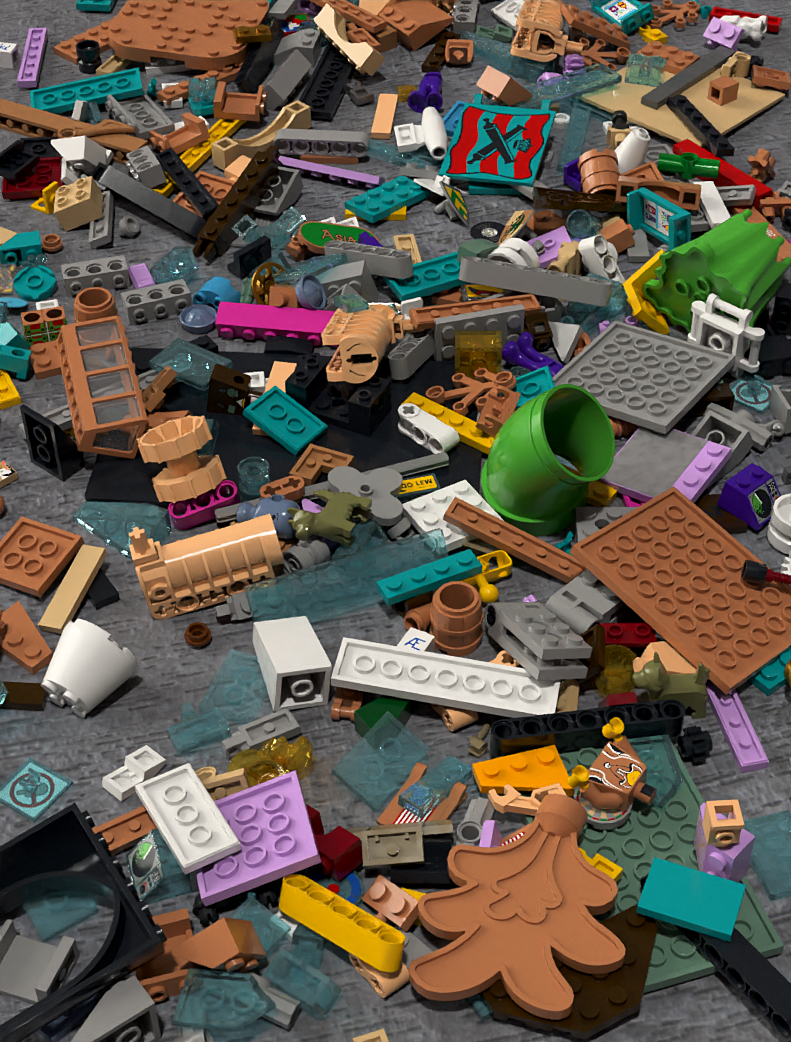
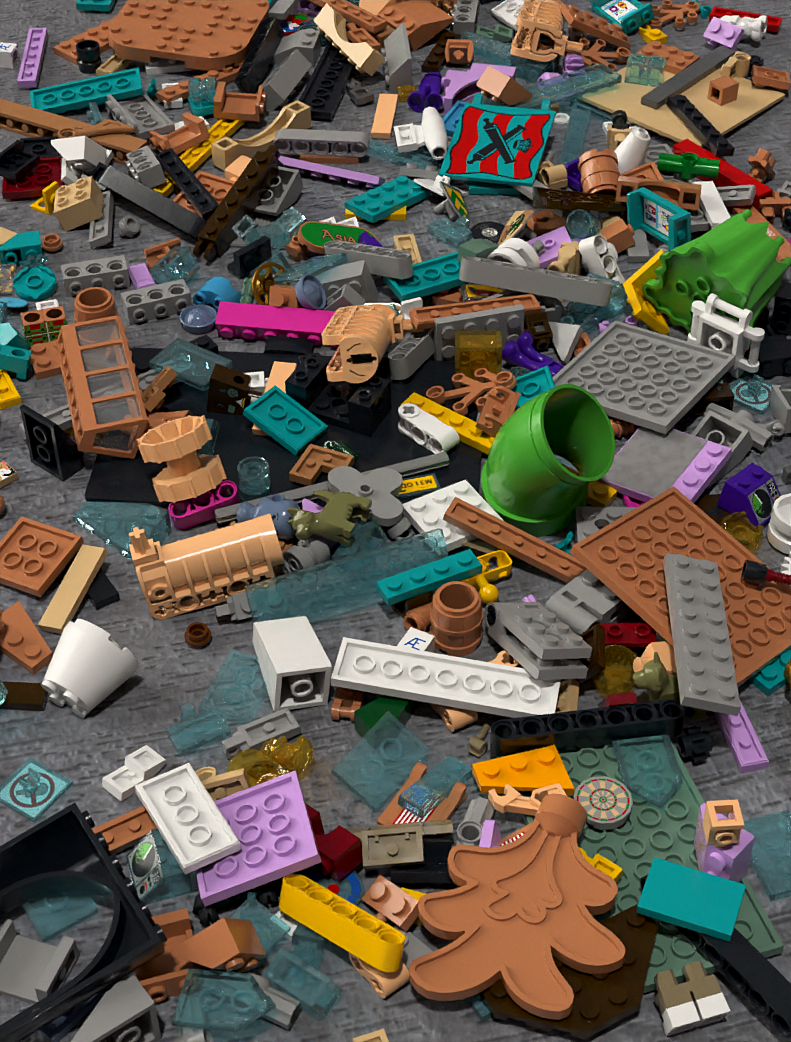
white tile [72,100,90,121] -> none
pearl gold plate [233,24,272,44] -> none
nougat beam [259,475,305,501] -> none
clear light blue tile [333,293,369,313] -> none
nougat torso [568,717,657,812] -> none
none -> nougat hips [143,238,185,270]
none -> clear green arm [323,440,359,463]
none -> light grey slope [381,23,412,93]
none -> clear light blue plate [427,216,472,248]
none -> lavender arch [441,63,516,115]
none -> tan plate [536,160,568,189]
none -> hips [654,961,730,1036]
none -> light grey plate [663,553,741,716]
none -> clear yellow hair [719,511,764,552]

